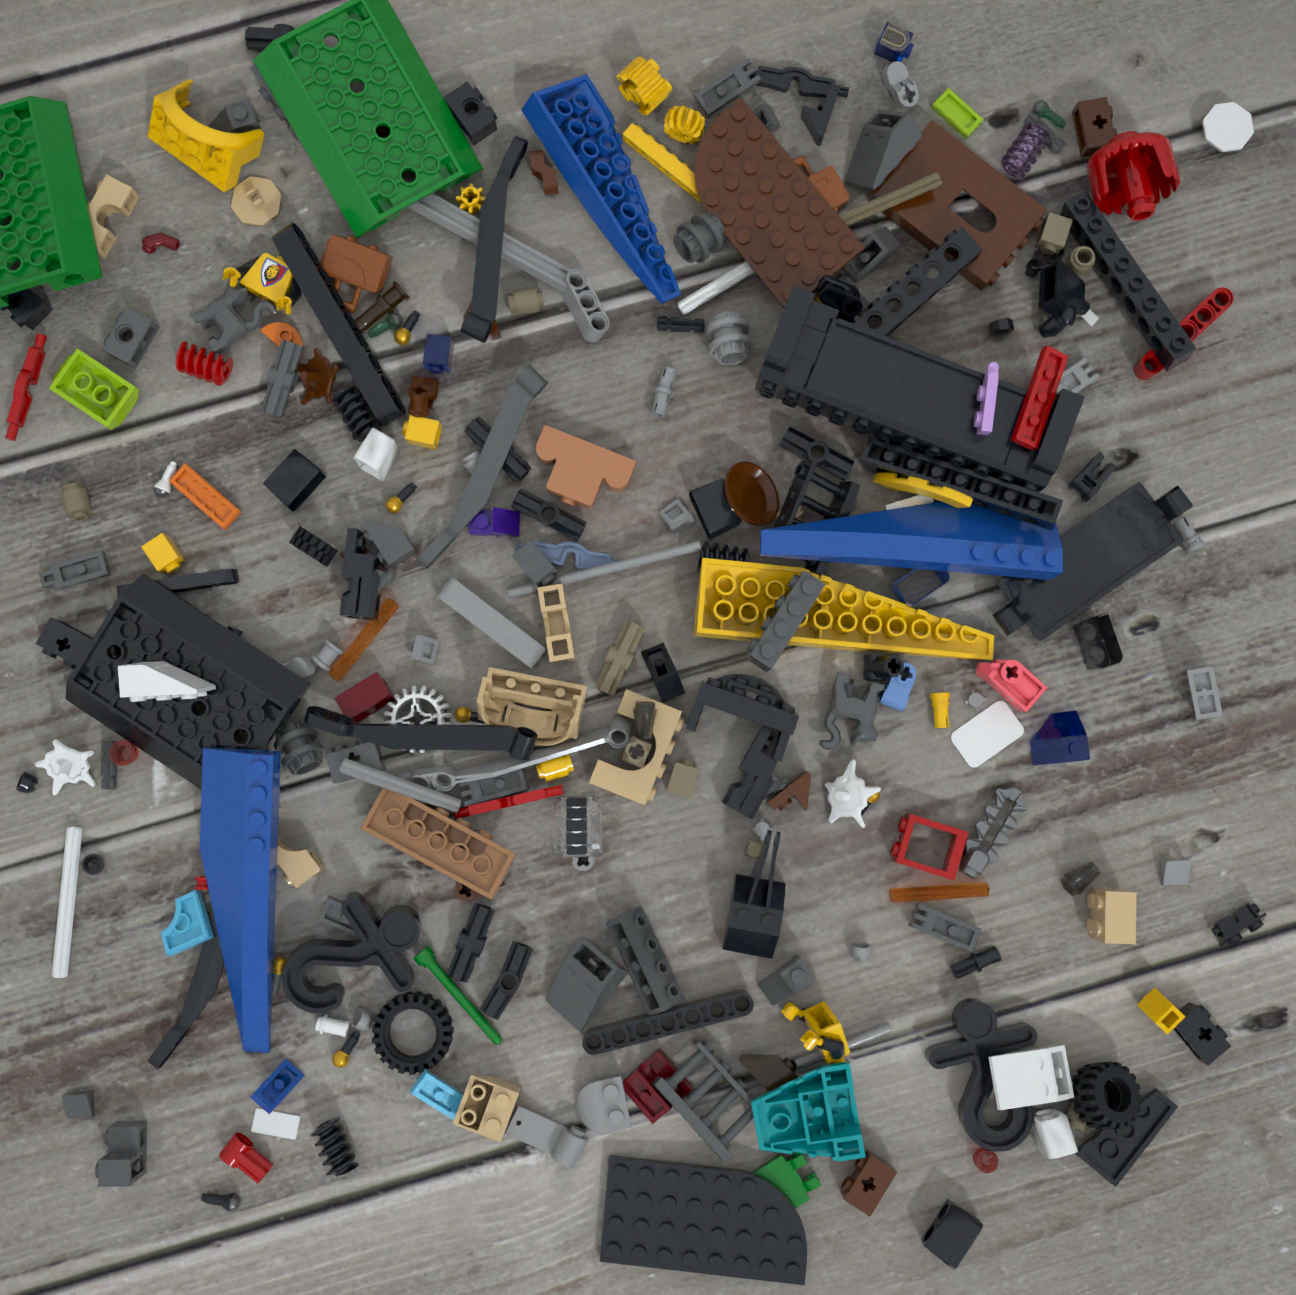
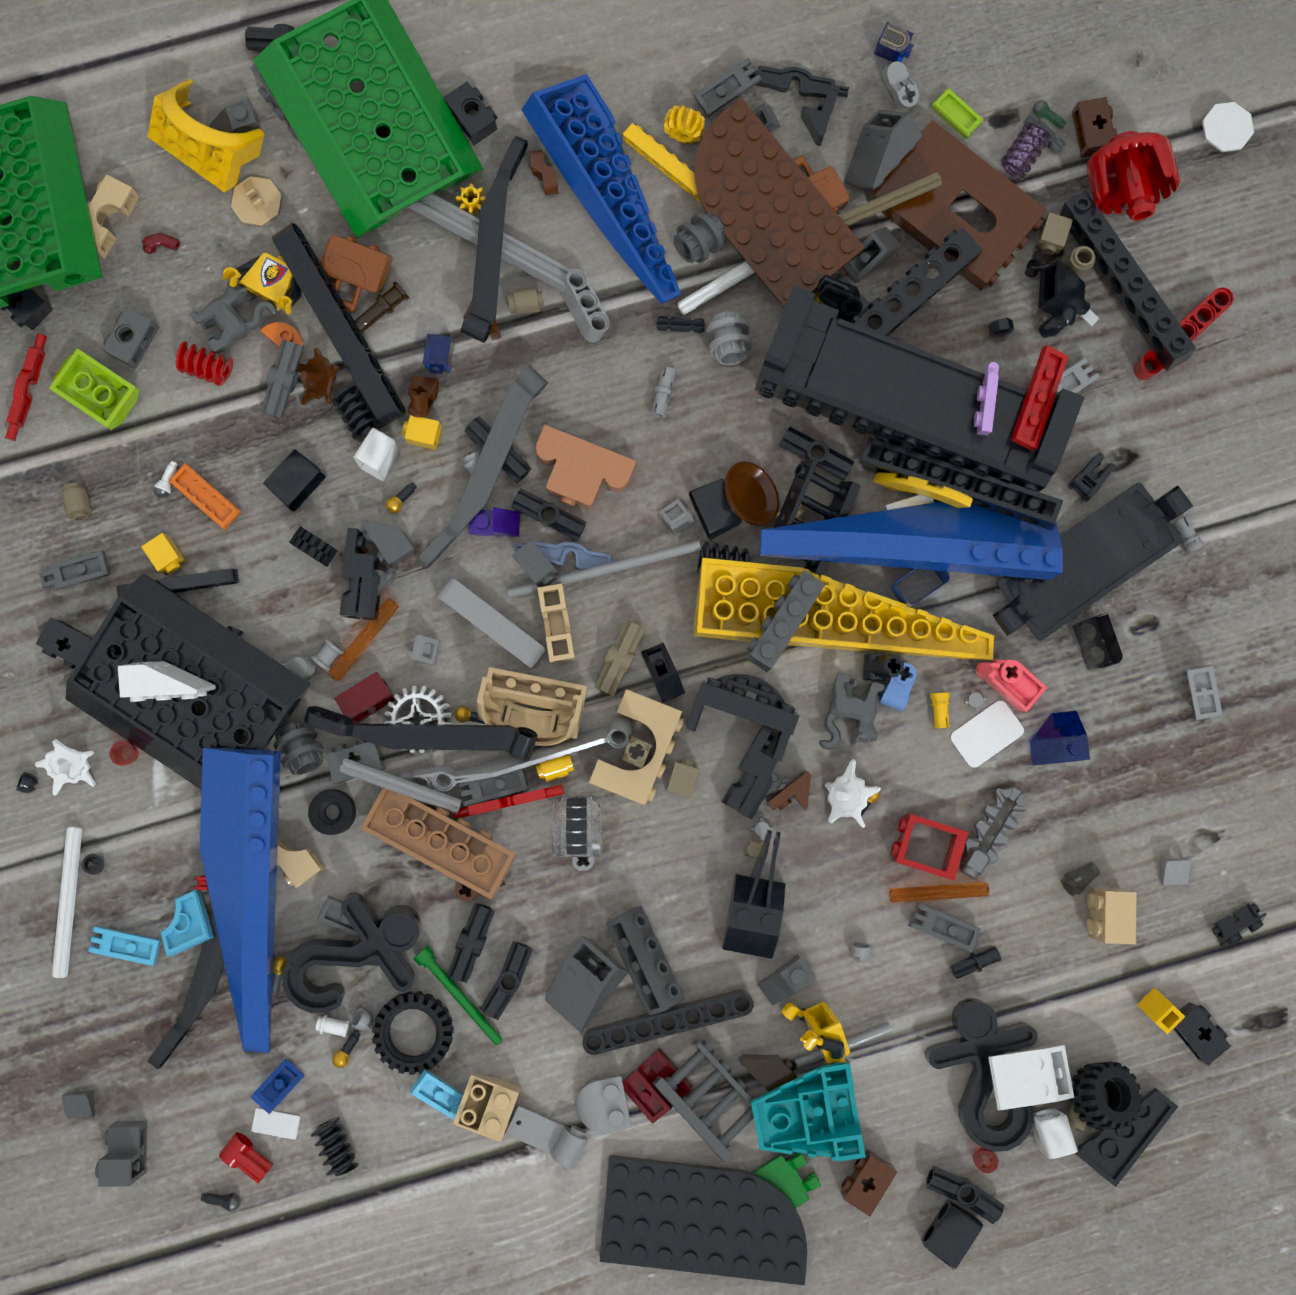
dark grey axle [101,741,118,790] -> none
clear green piece [367,312,403,338] -> none
piece [394,311,420,346] -> none
yellow brick [616,56,672,116] -> none
clear smoke cone [633,701,658,739] -> none
none -> medium azure hinge [88,926,162,966]
none -> black tyre [308,790,356,835]
none -> black piece [925,1166,1005,1224]

